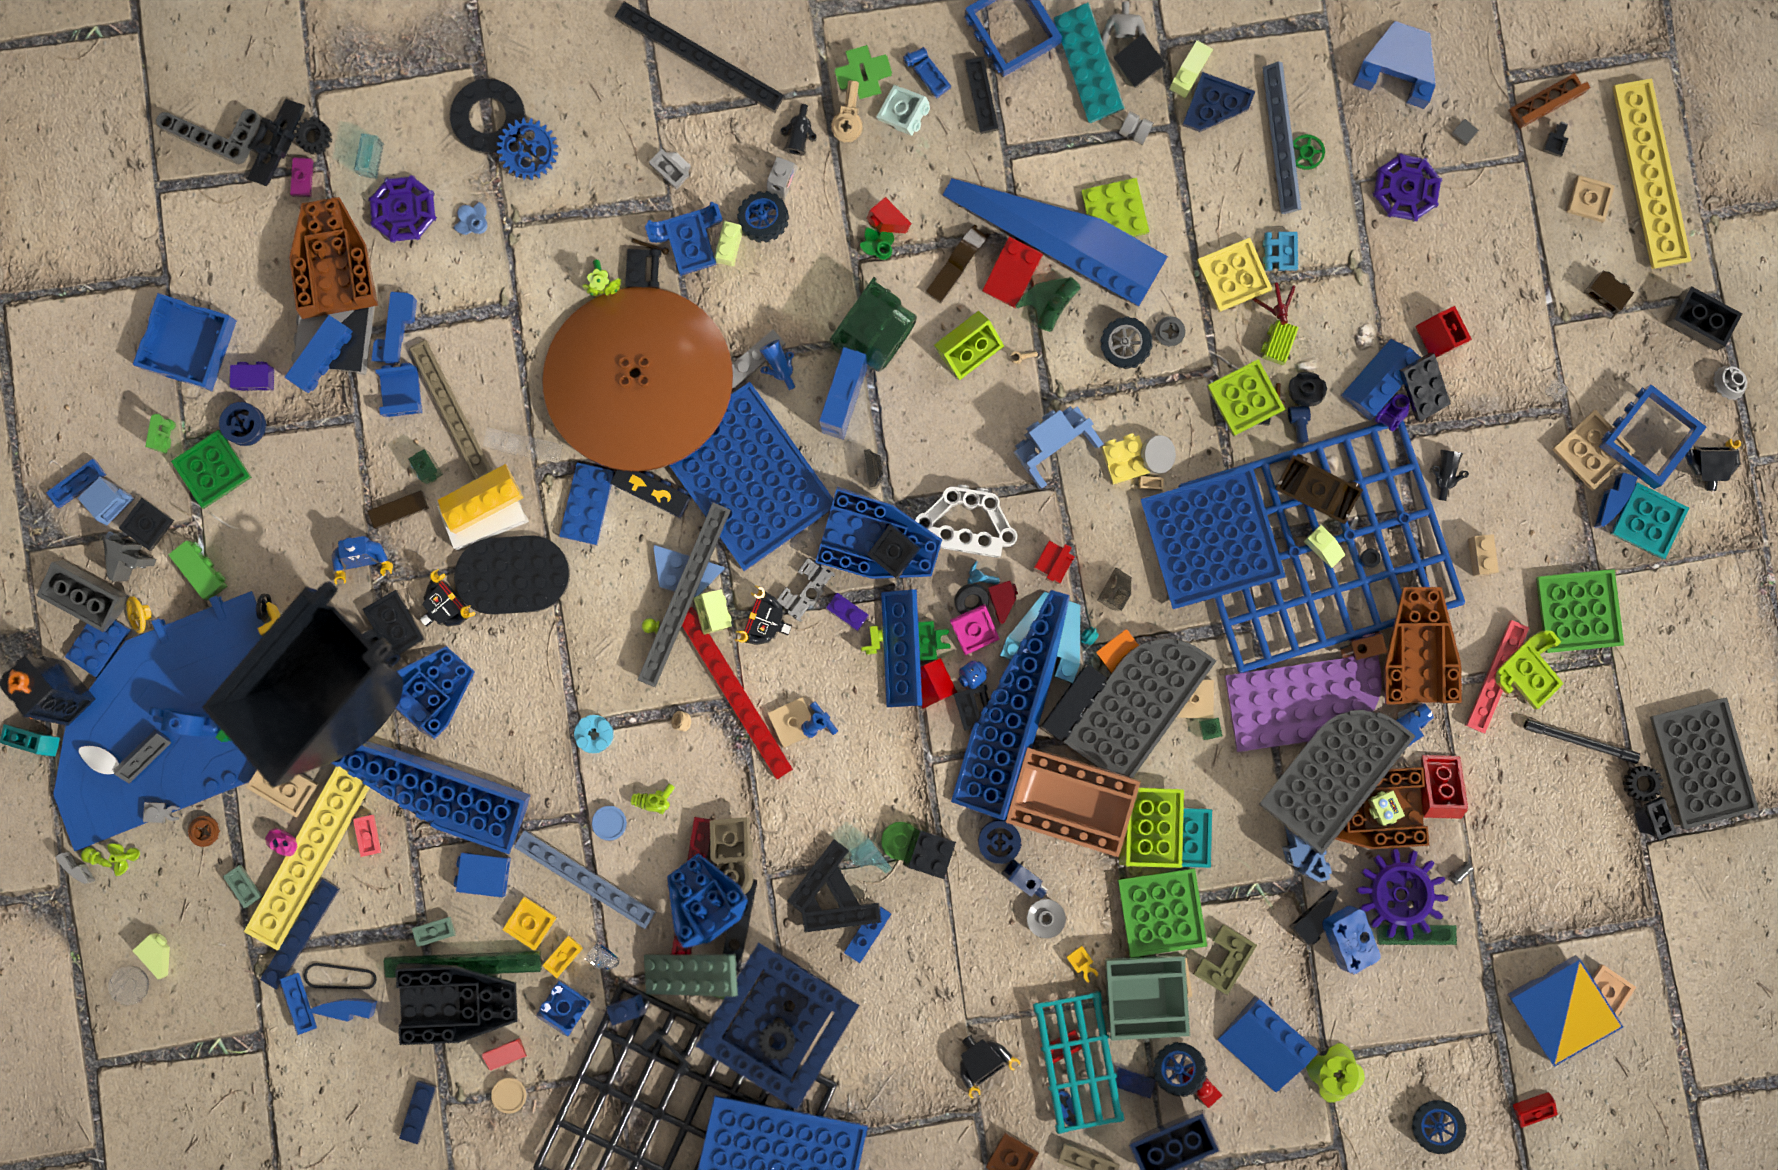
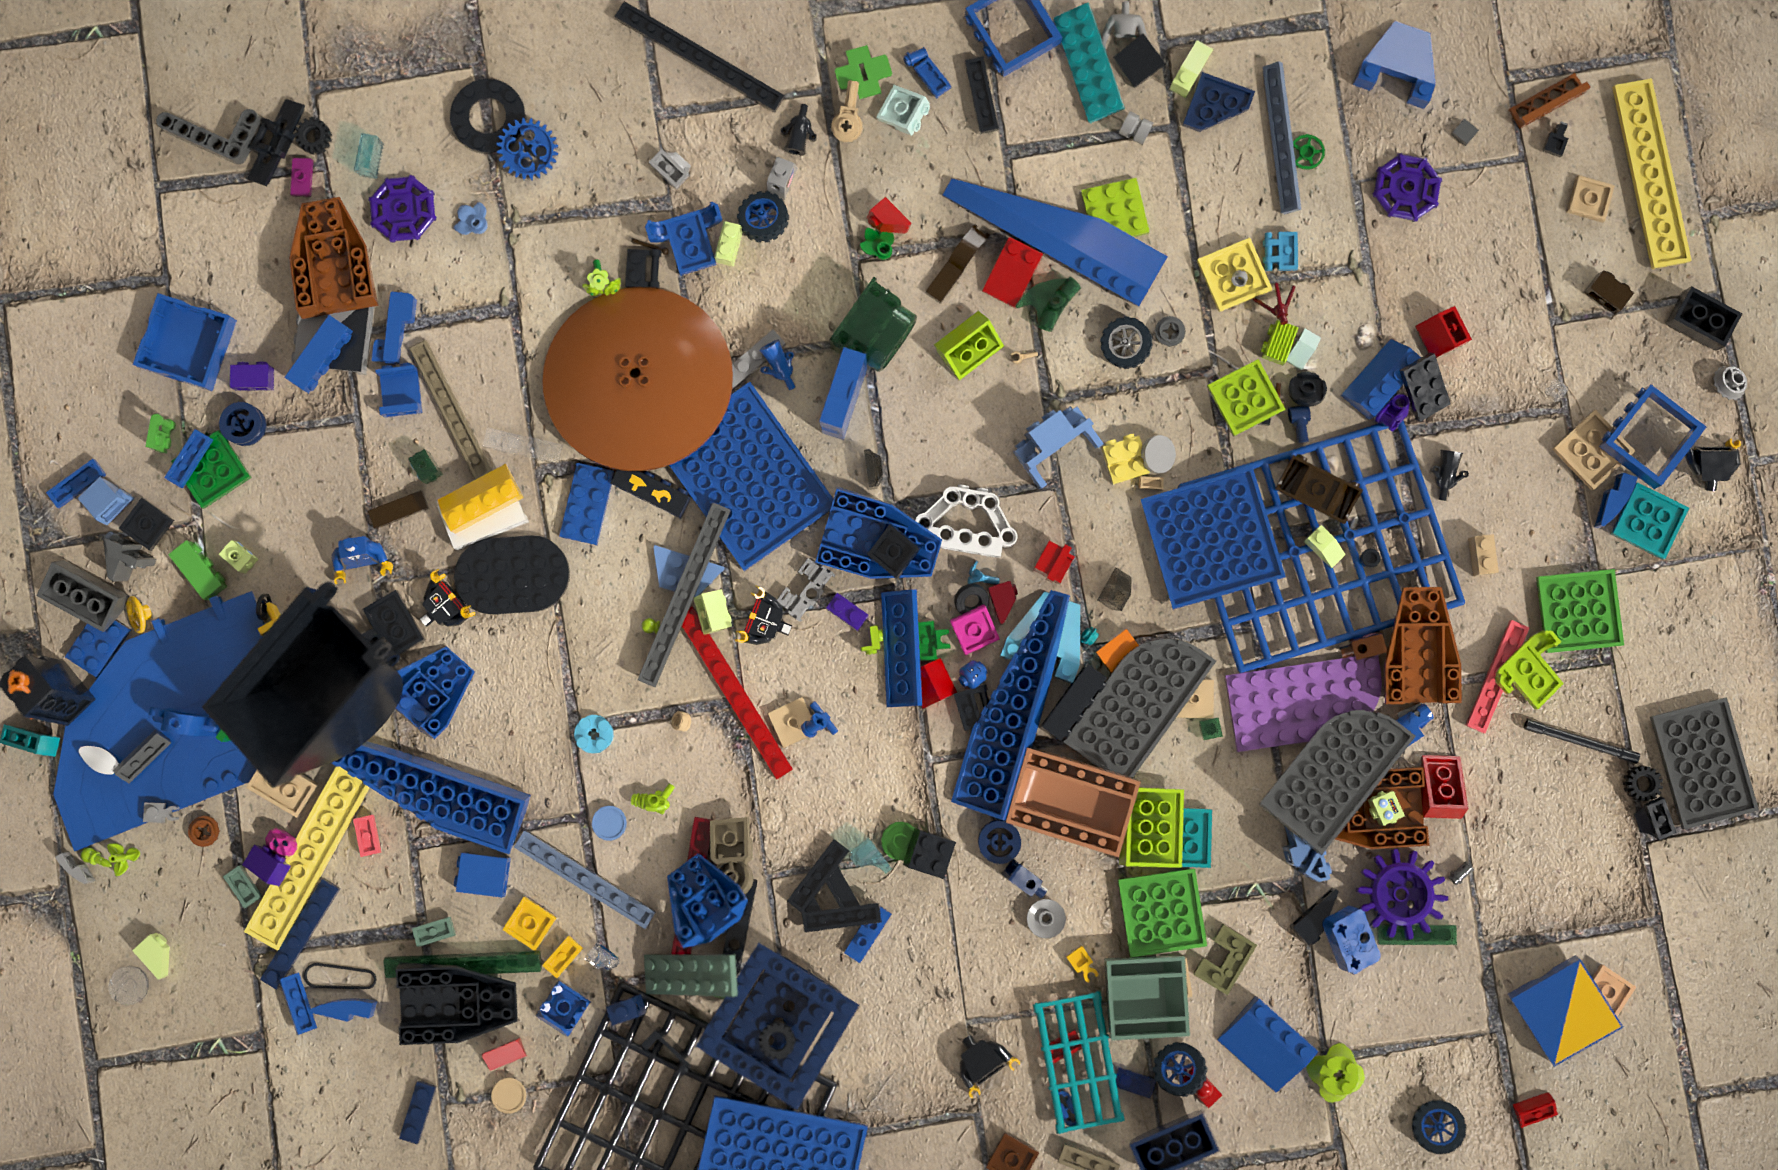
none -> blue plate [164,429,213,488]
none -> yellowish green head [219,540,259,574]
none -> dark purple brick [242,844,291,886]
none -> light grey hinge [1231,270,1248,287]
none -> light aqua slope [1286,328,1321,370]

